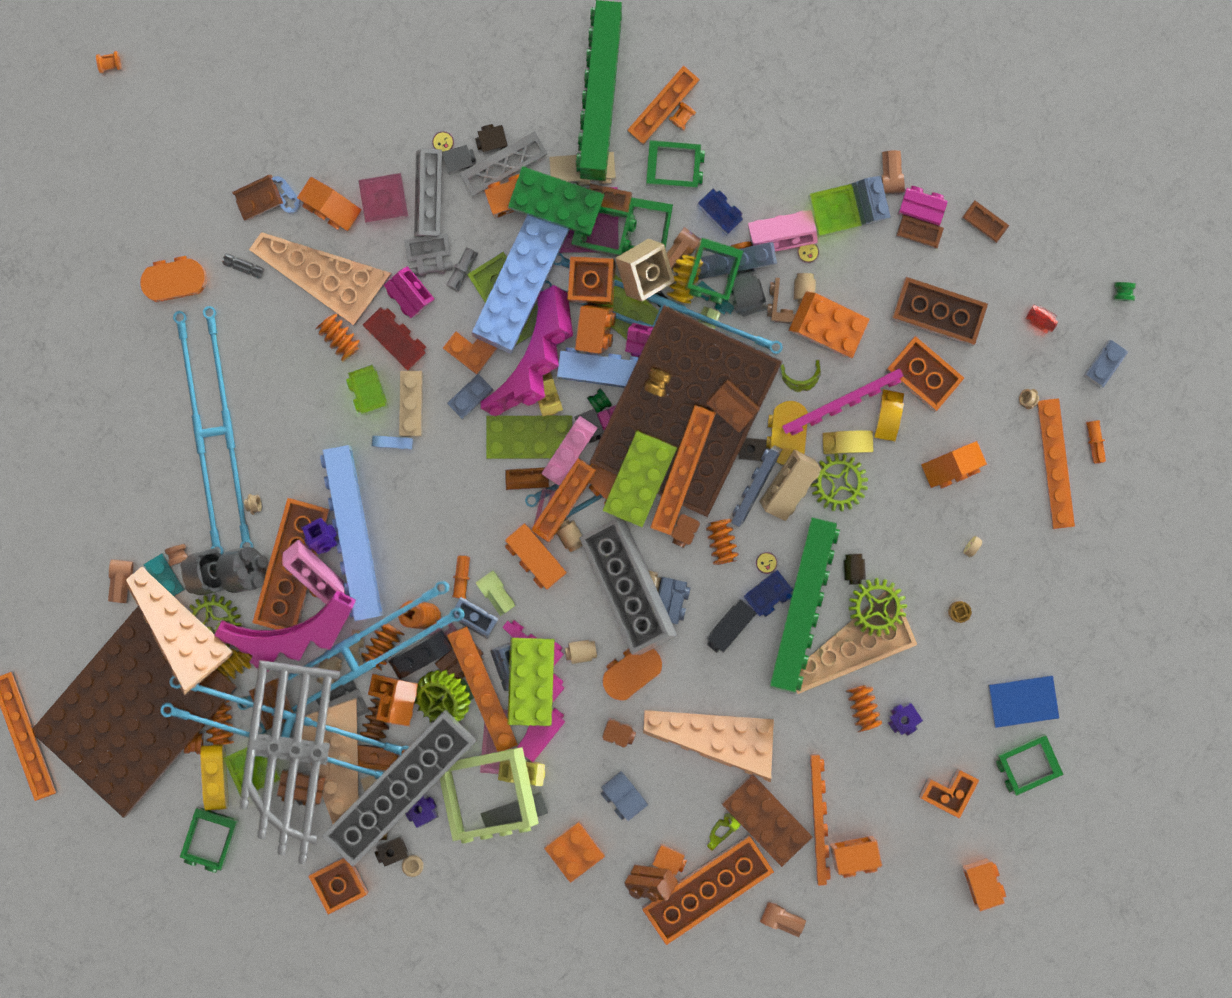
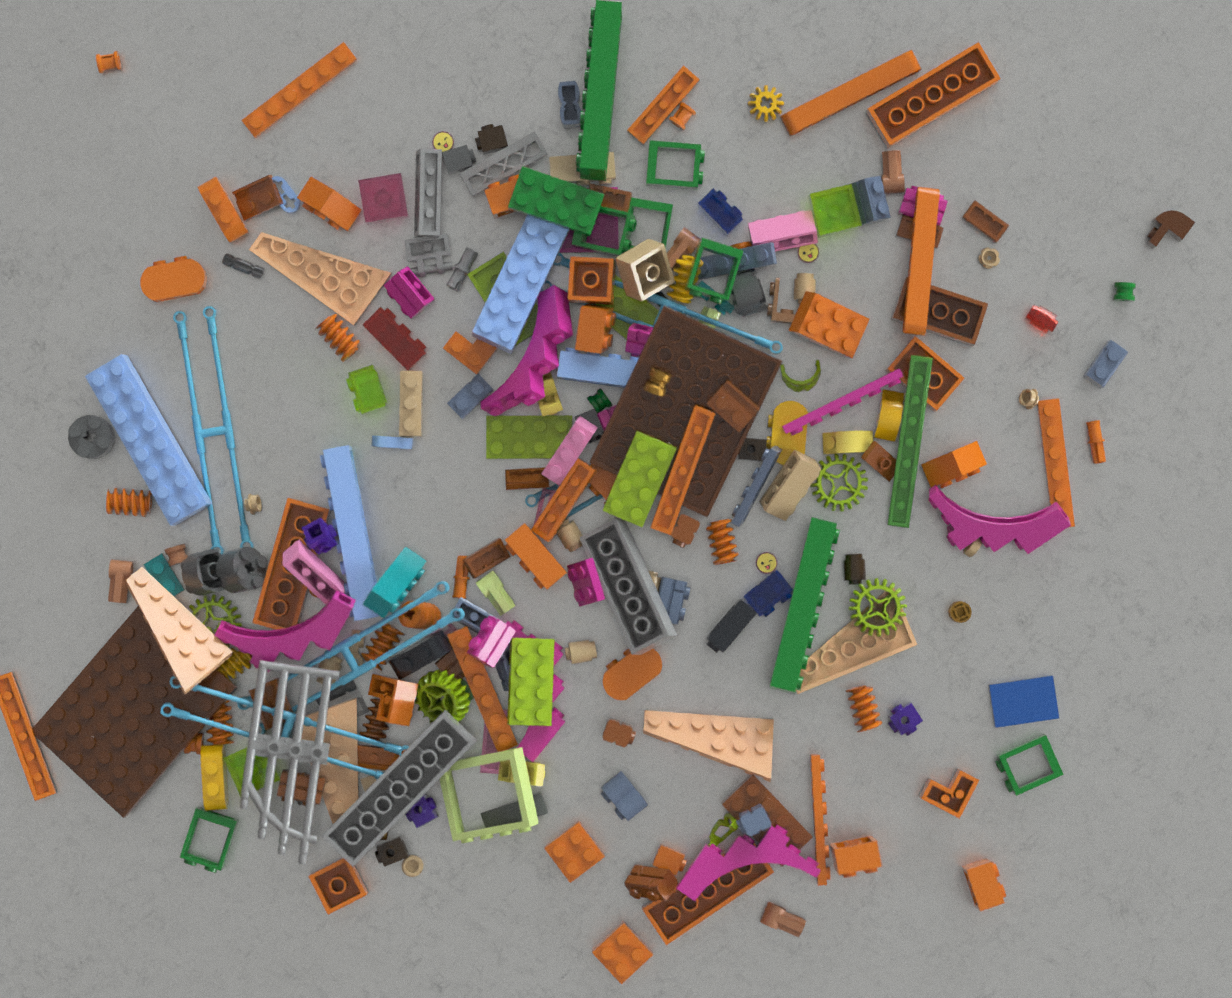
none -> dark grey brick [68,415,115,459]
none -> light blue brick [85,354,212,526]
none -> orange piece [106,488,152,517]
none -> orange brick [197,176,248,243]
none -> orange plate [241,42,357,138]
none -> teal brick [363,546,427,619]
none -> dark orange plate [463,538,511,579]
none -> brick [467,615,516,668]
none -> sand blue brick [558,81,581,128]
none -> dark pink plate [567,558,605,607]
none -> orange brick [592,921,653,985]
none -> dark pink arch [676,825,821,901]
none -> sand blue brick [736,804,771,837]
none -> yellow gear [747,85,784,122]
none -> orange beam [780,50,922,136]
none -> dark orange plate [861,441,896,482]
none -> orange brick [866,42,1001,148]
none -> bright green tile [887,355,933,528]
none -> orange beam [903,187,940,336]
none -> dark pink arch [928,485,1071,554]
none -> tan plate [978,247,1000,269]
none -> reddish brown brick [1146,210,1195,249]

